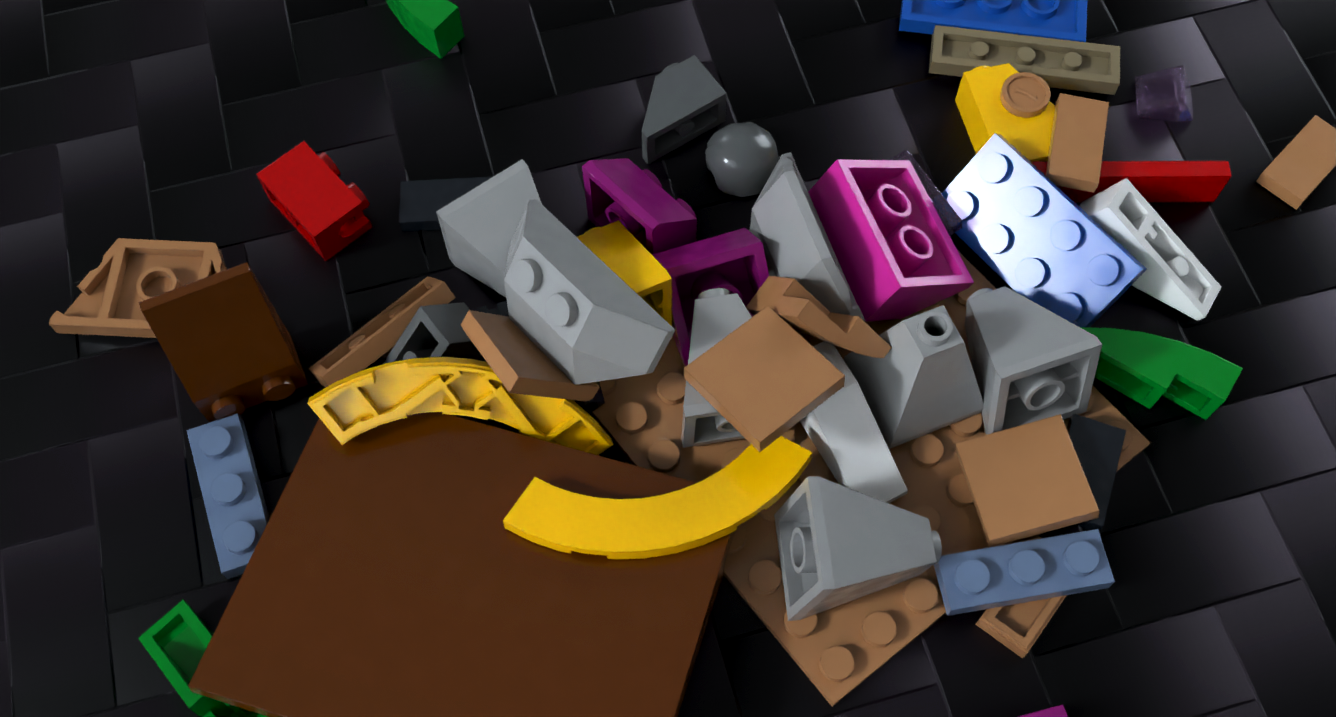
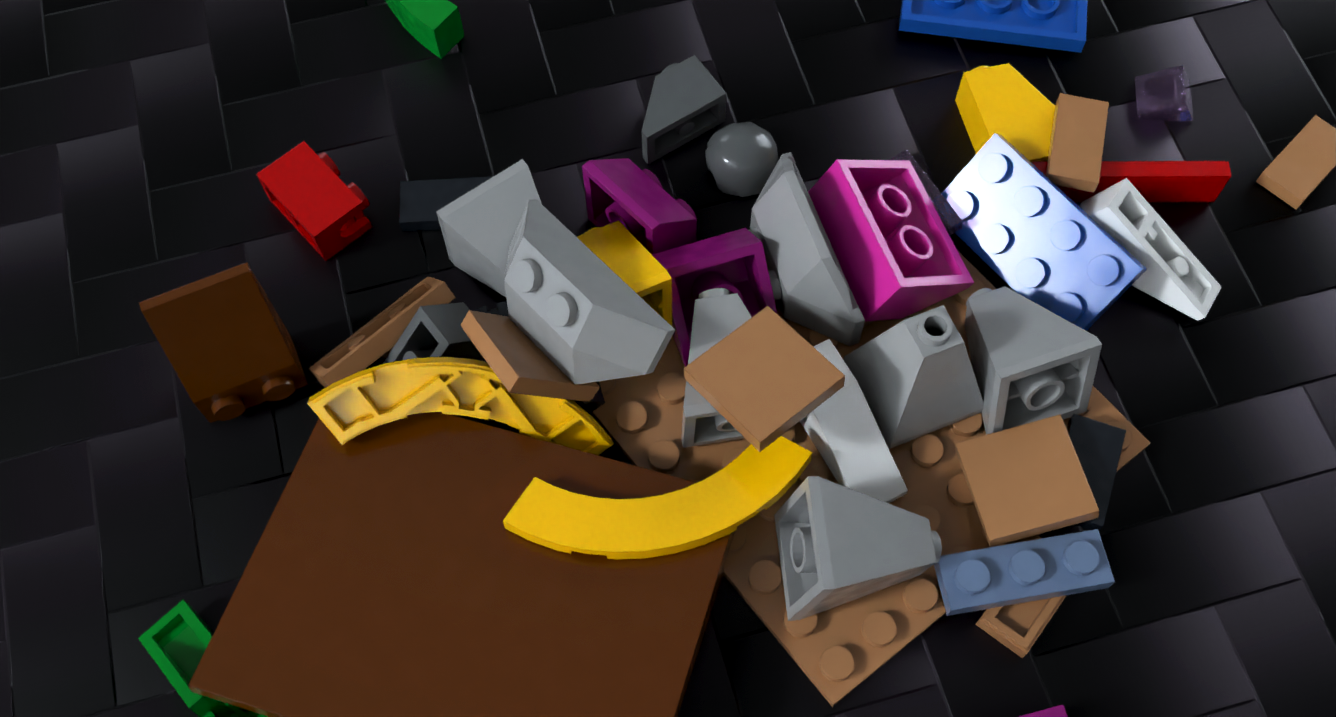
medium nougat wing [49,238,227,338] -> none
sand blue plate [186,413,270,579] -> none
medium nougat slope [746,276,892,358] -> none
dark tan plate [929,25,1120,95] -> none
medium nougat piece [1000,72,1051,118] -> none
green slope [1080,327,1243,420] -> none

